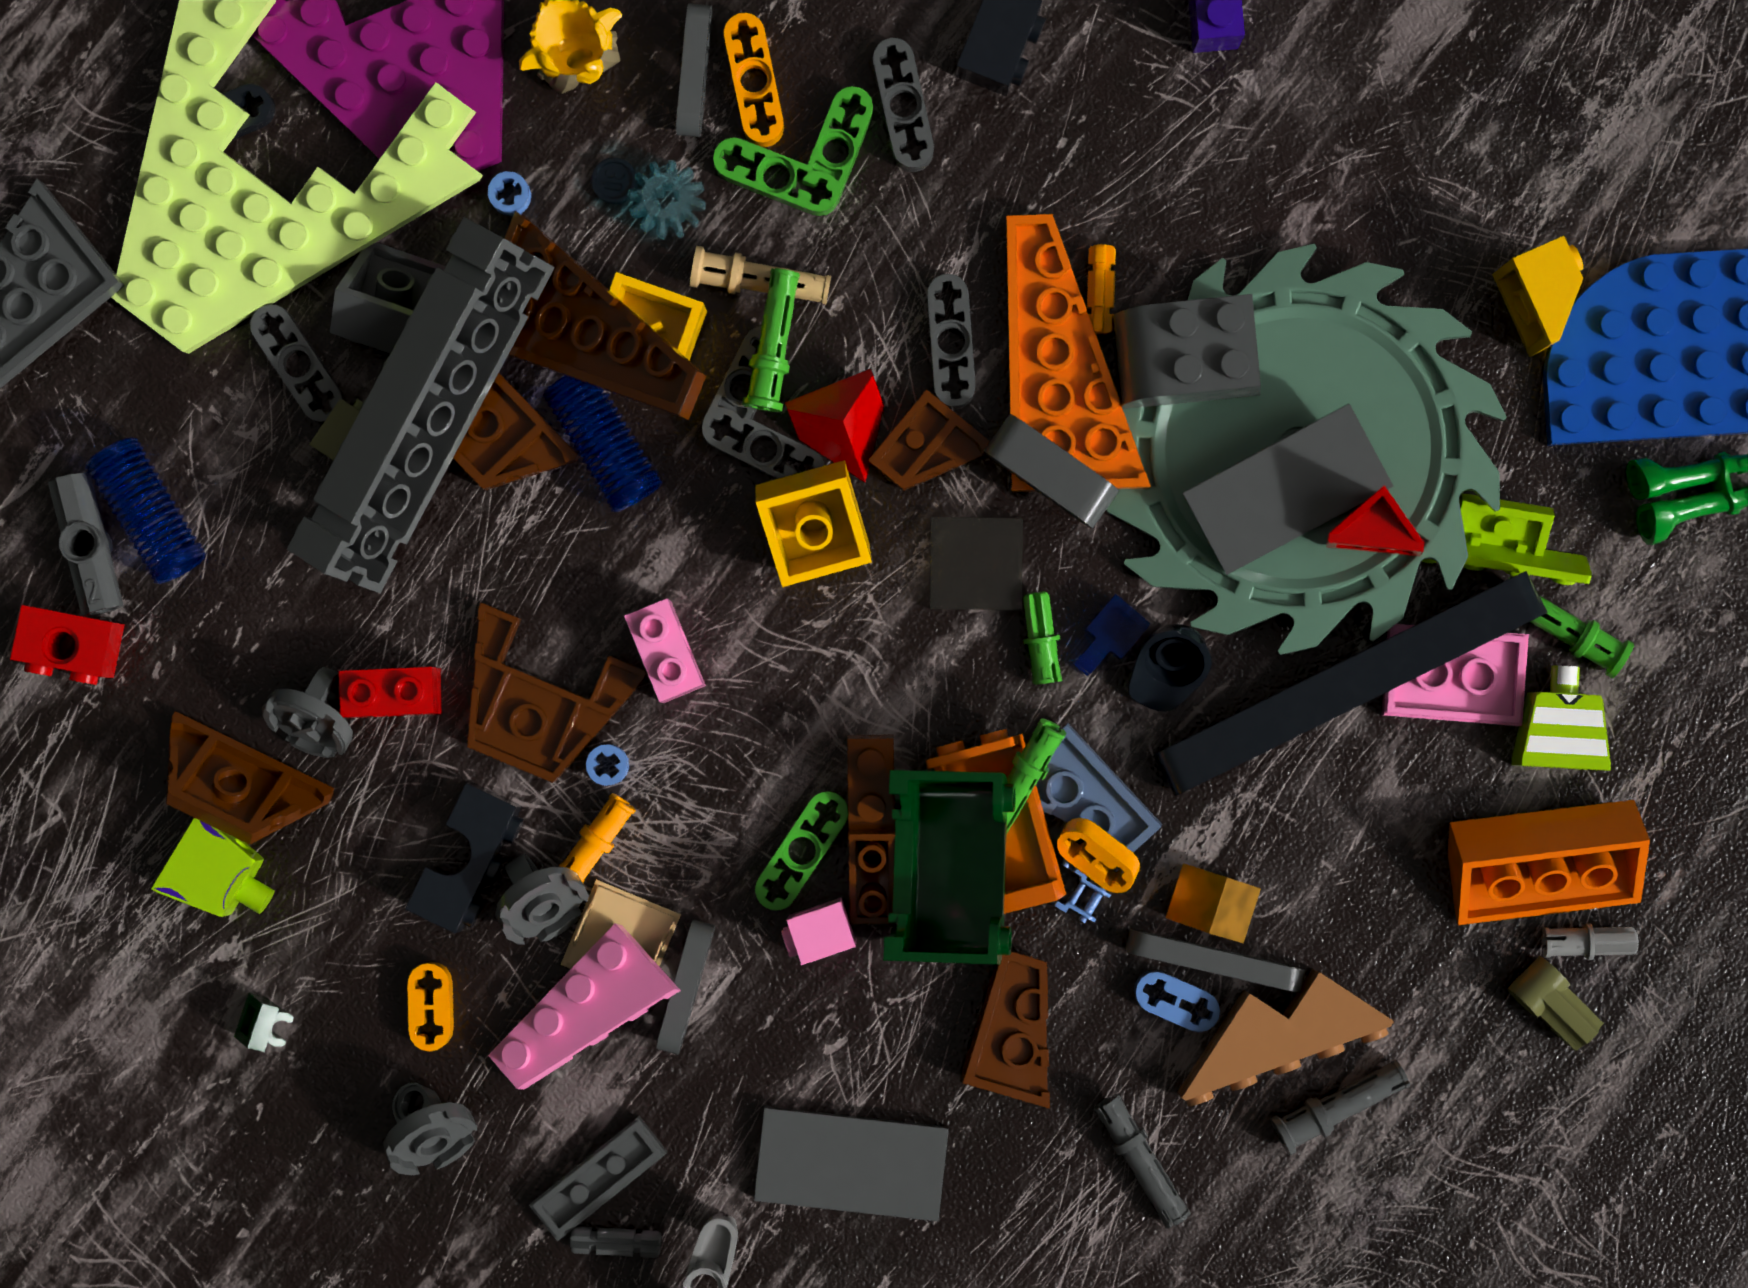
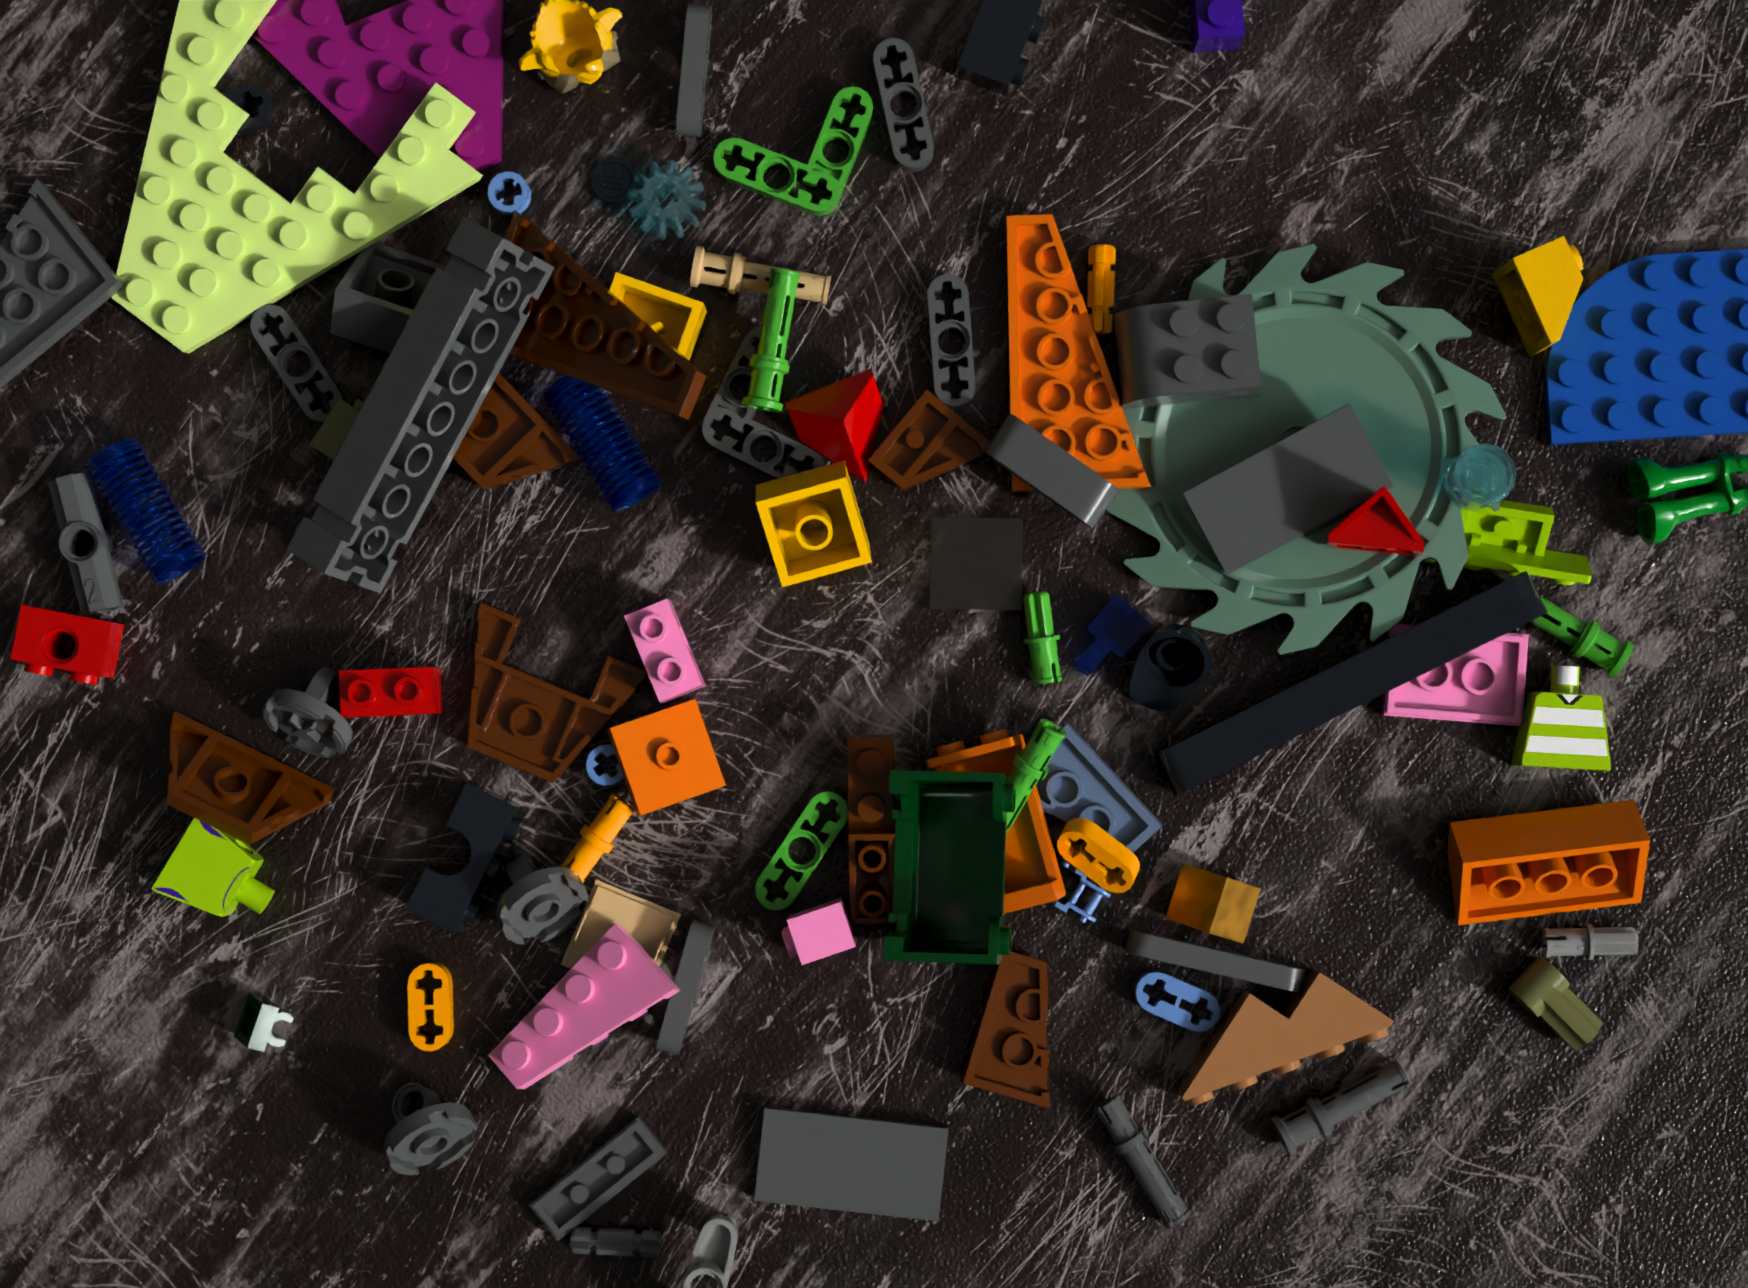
light orange beam [724,13,784,147] -> none
none -> orange plate [607,699,726,817]
none -> clear light blue wheel [1442,443,1516,511]

